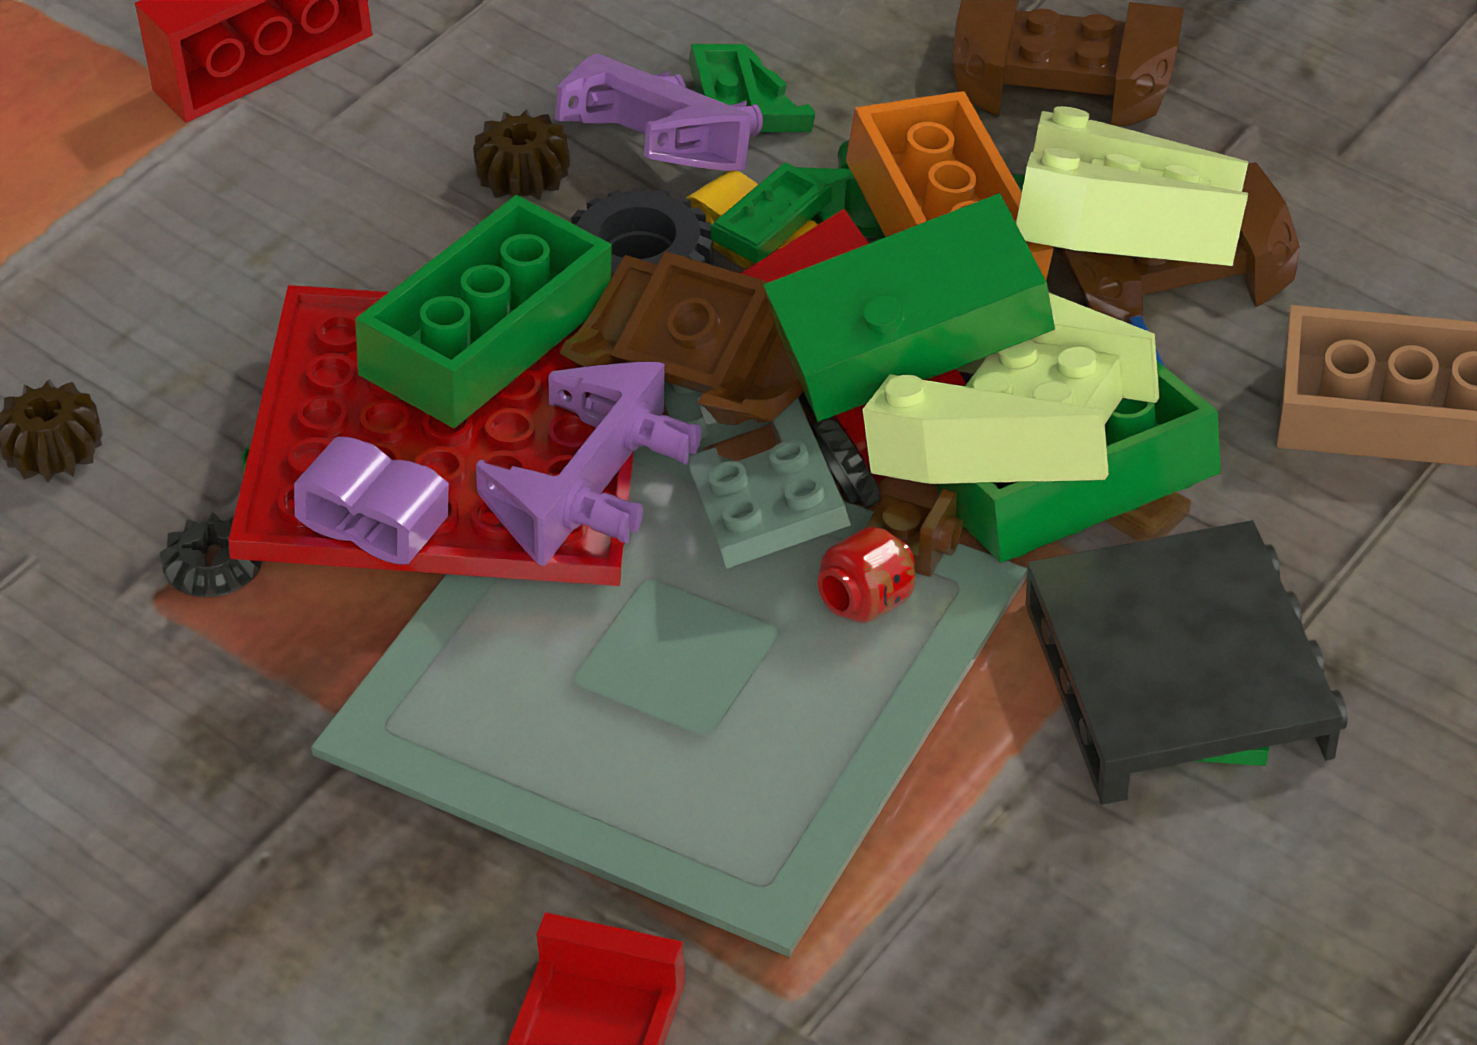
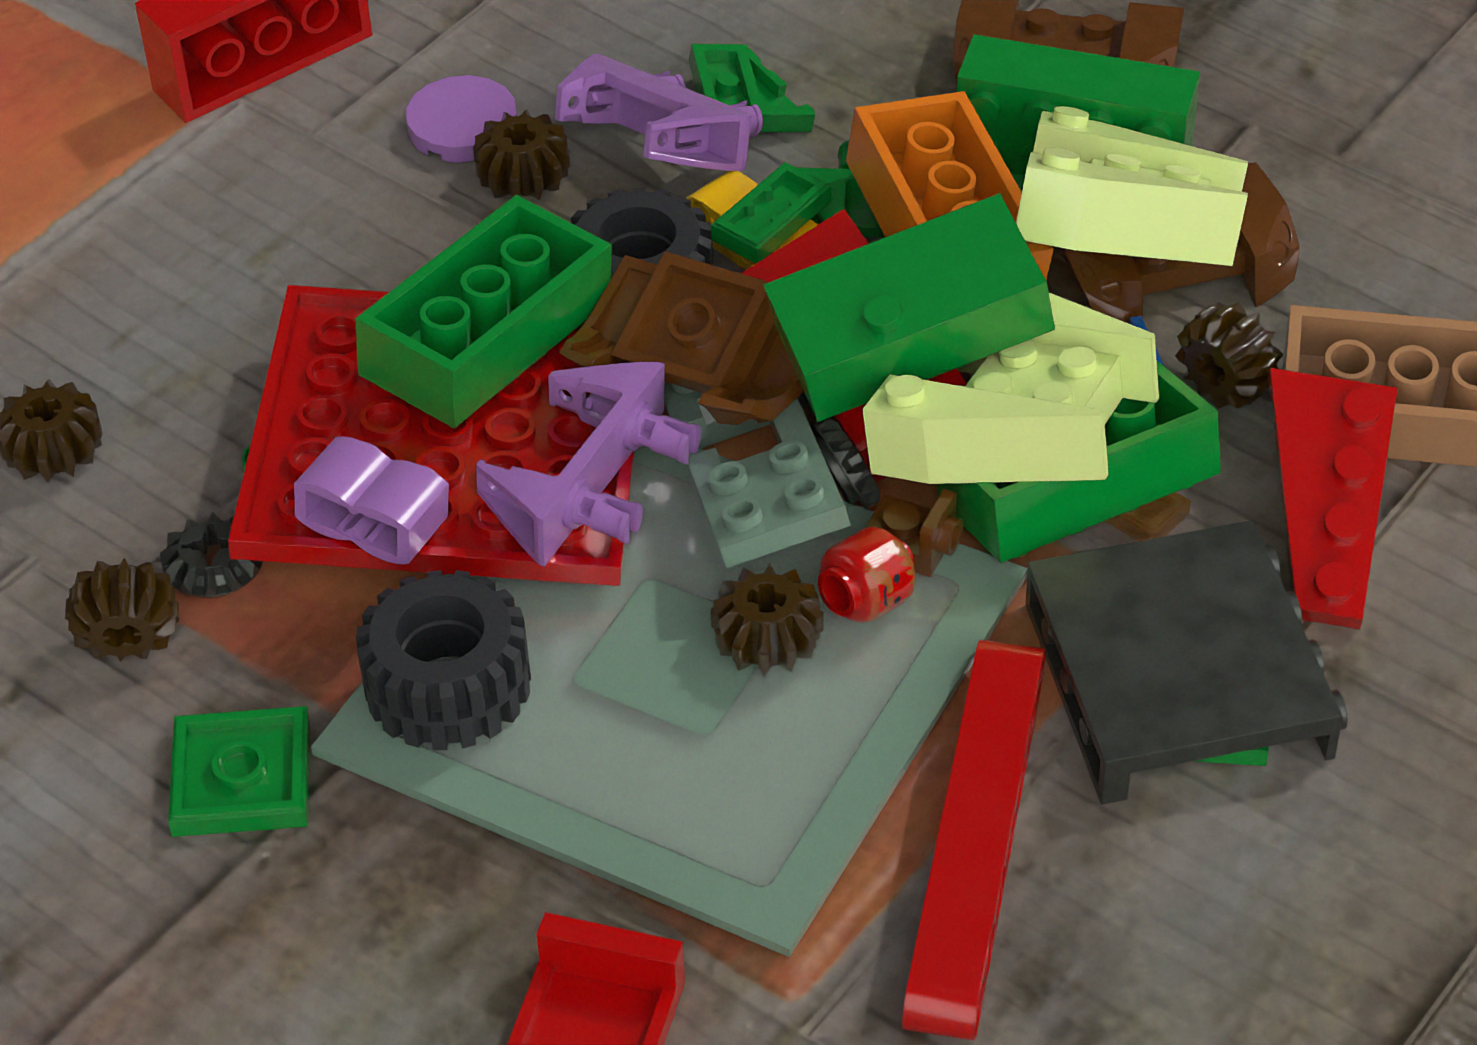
none -> dark brown gear [65,558,179,663]
none -> green tile [168,706,310,837]
none -> black tyre [356,570,531,750]
none -> medium lavender tile [406,75,517,163]
none -> dark brown gear [710,563,824,677]
none -> red beam [902,639,1046,1041]
none -> green brick [957,34,1200,175]
none -> dark brown gear [1175,302,1283,409]
none -> red wing [1268,368,1398,630]

